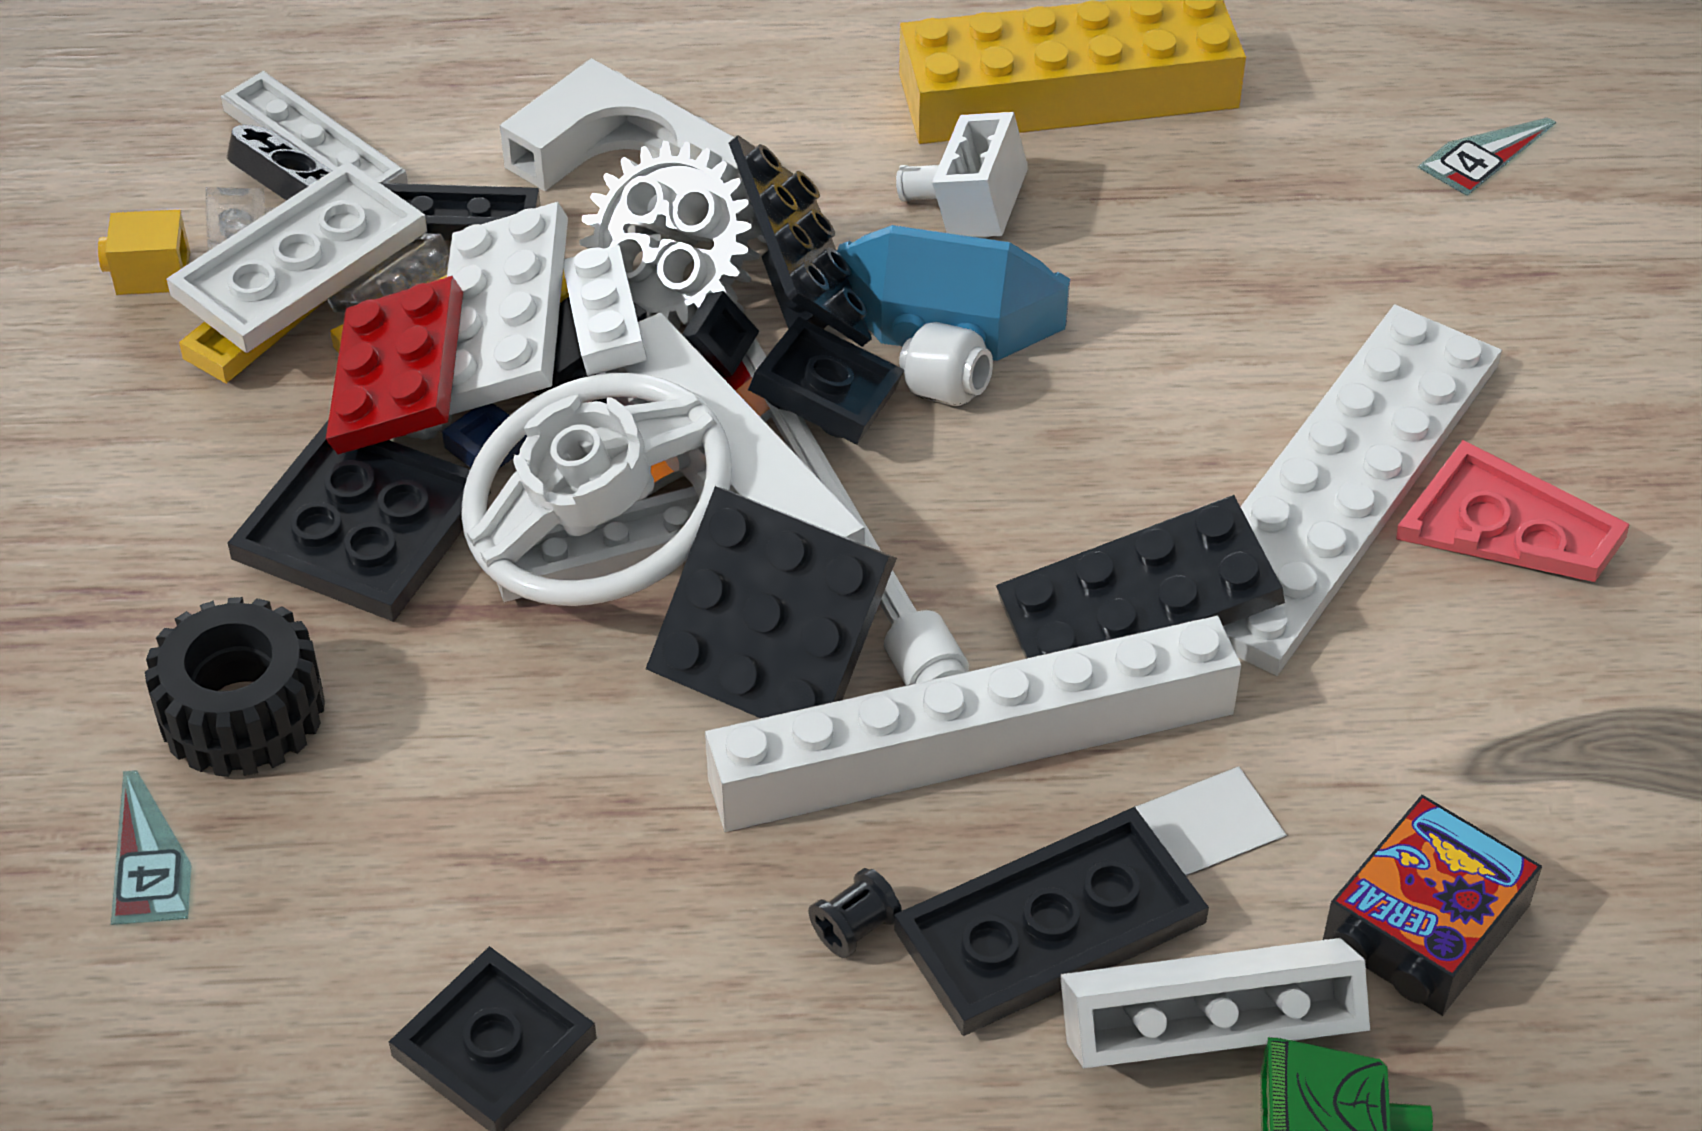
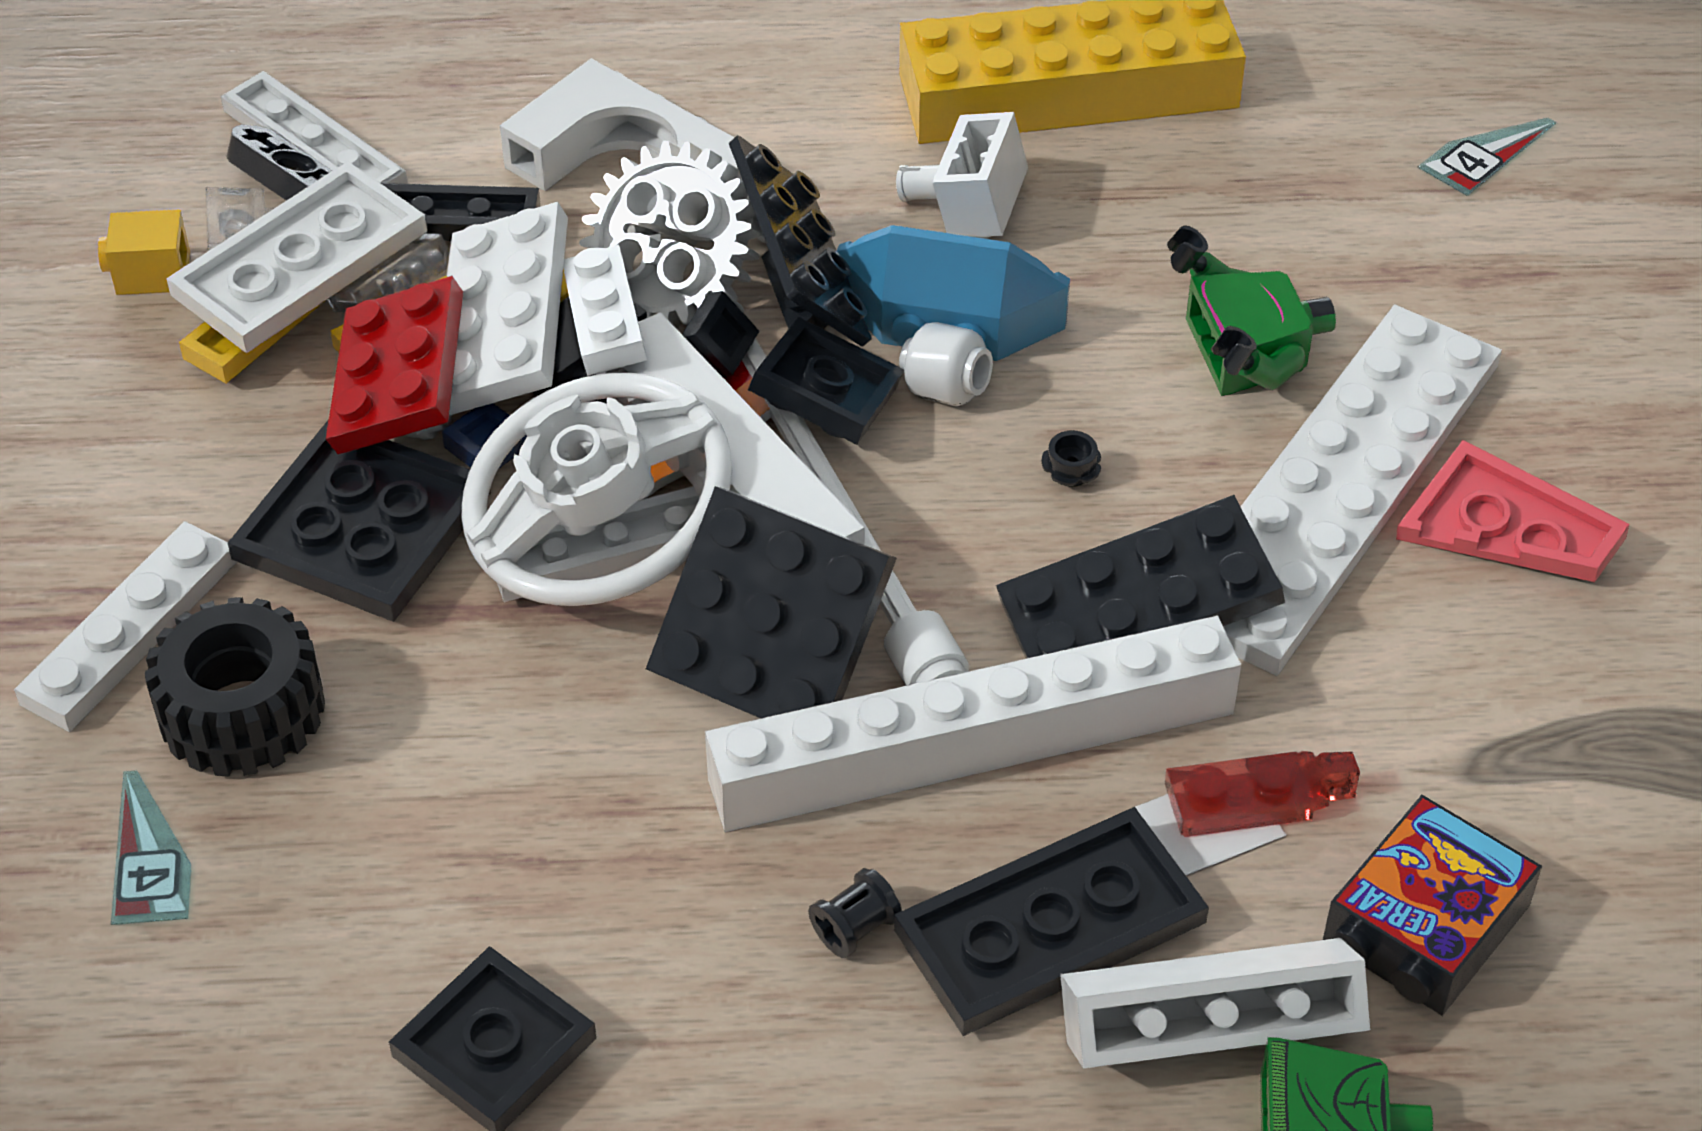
none -> white plate [14,521,237,732]
none -> black plate [1041,430,1101,487]
none -> clear red hinge [1164,751,1360,837]
none -> green torso [1167,225,1336,396]

